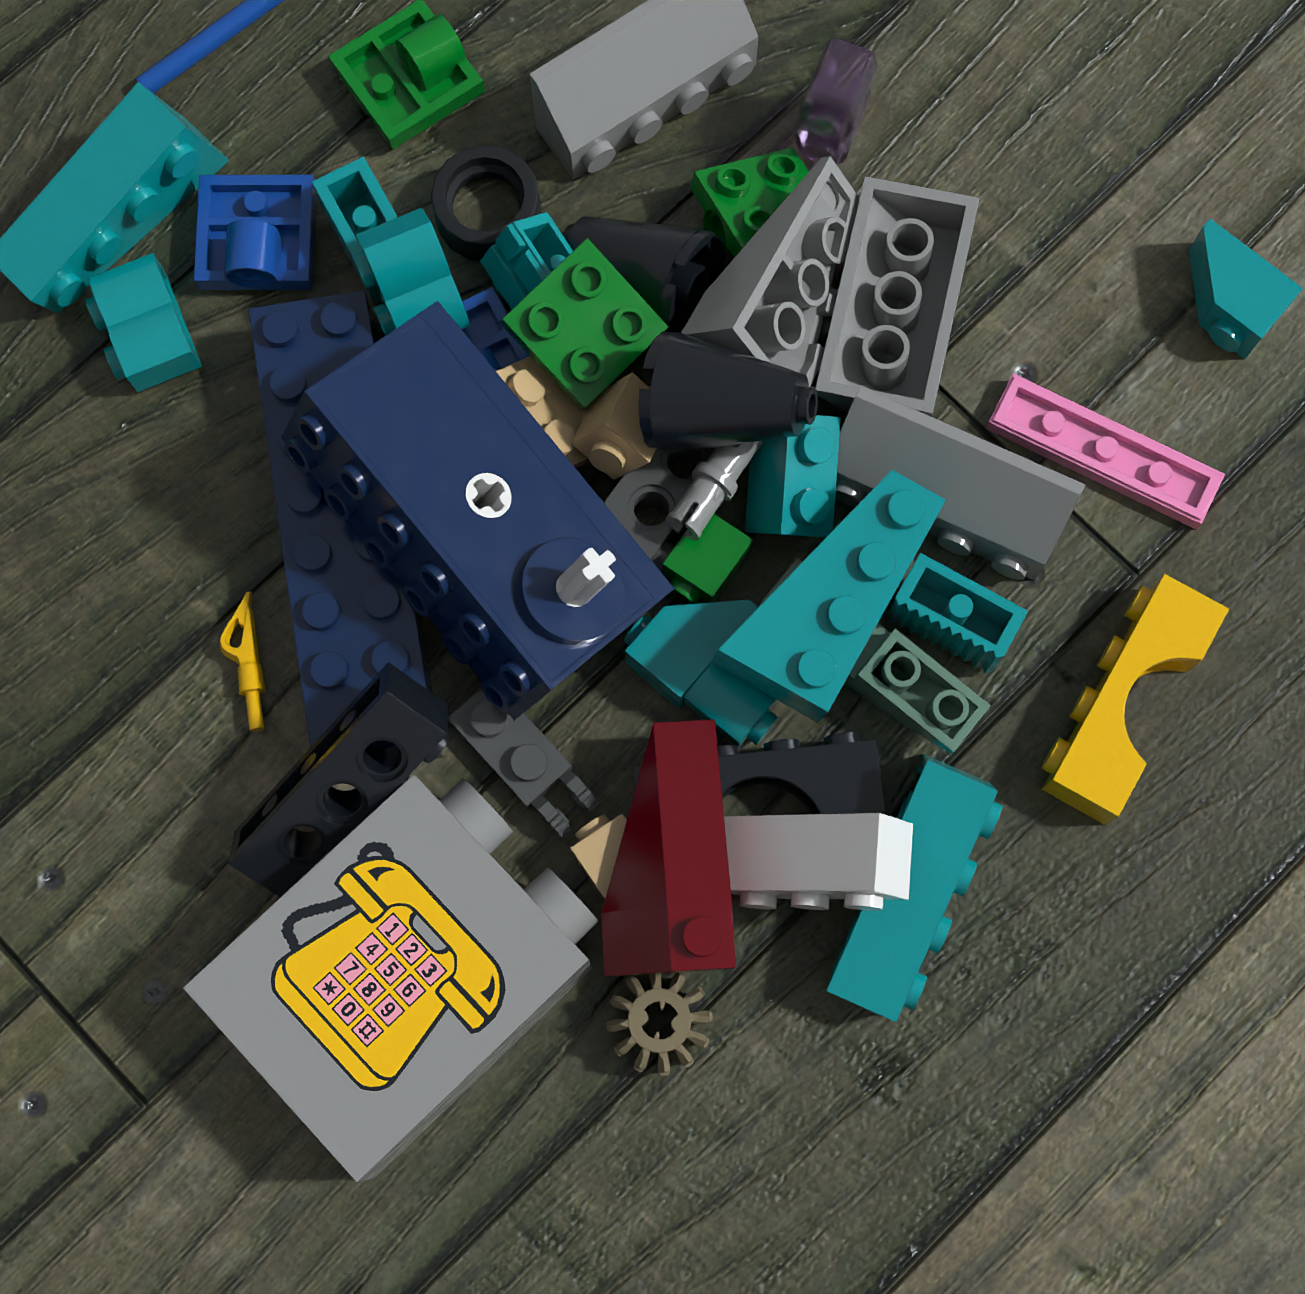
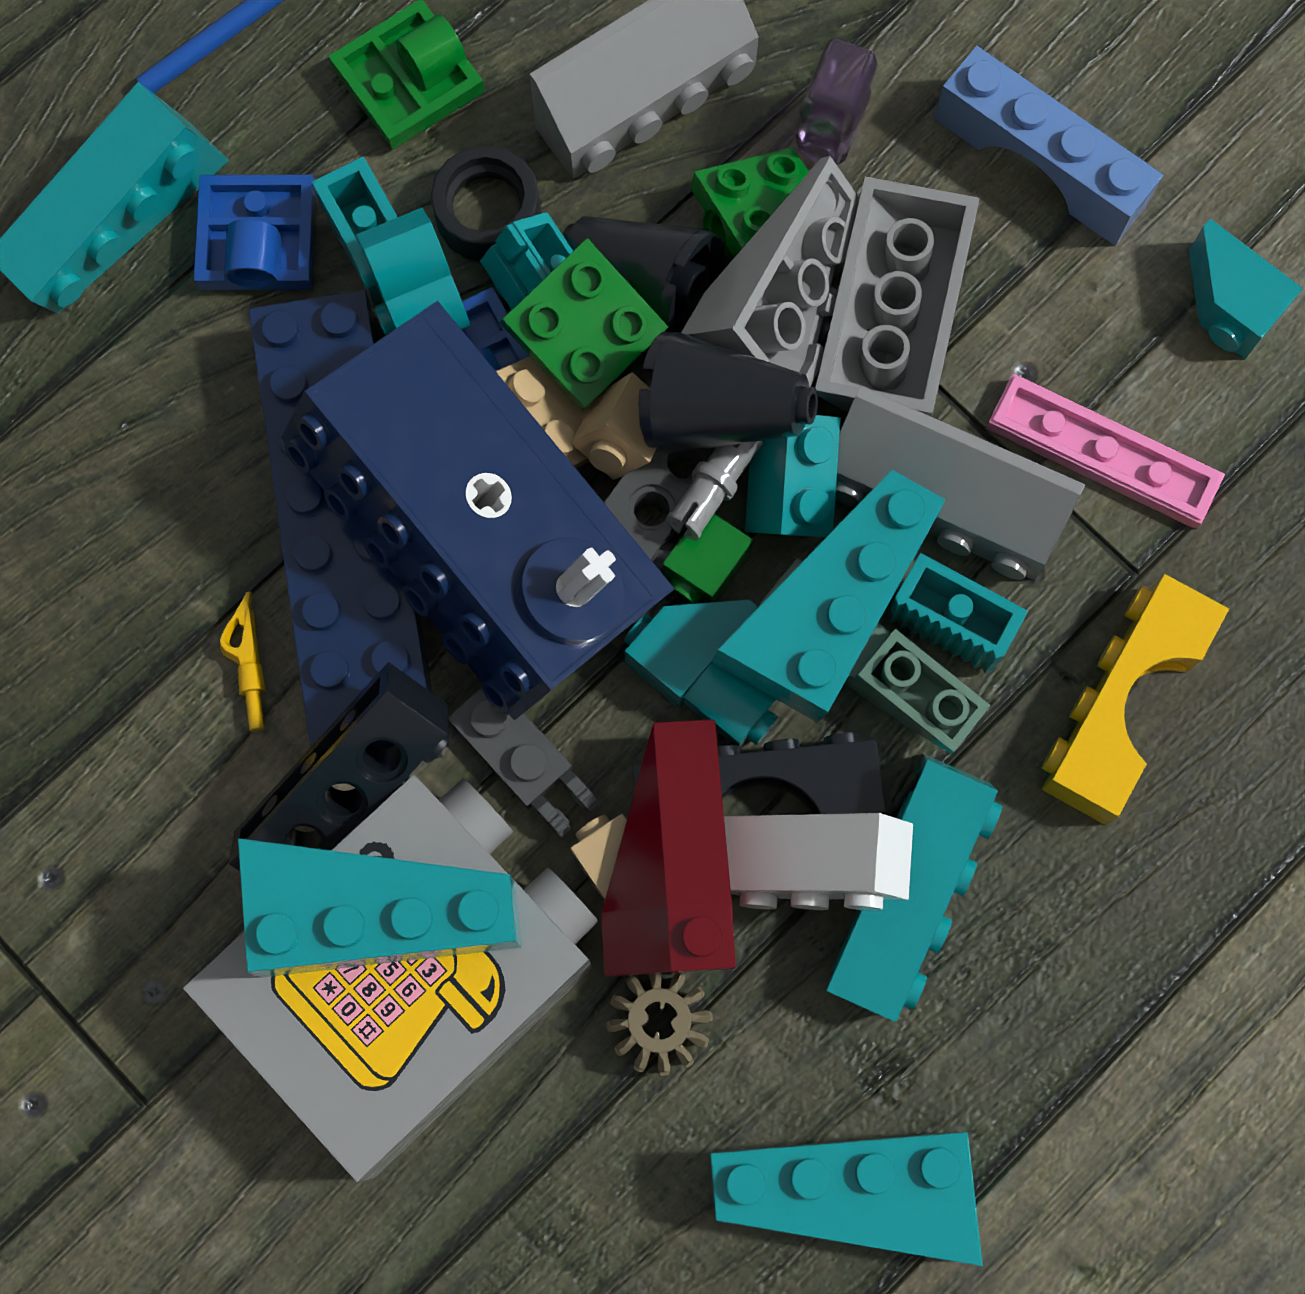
teal brick [85,253,202,392] -> none
none -> teal wedge [238,838,521,977]
none -> teal wedge [709,1132,983,1266]
none -> medium blue arch [934,45,1164,246]

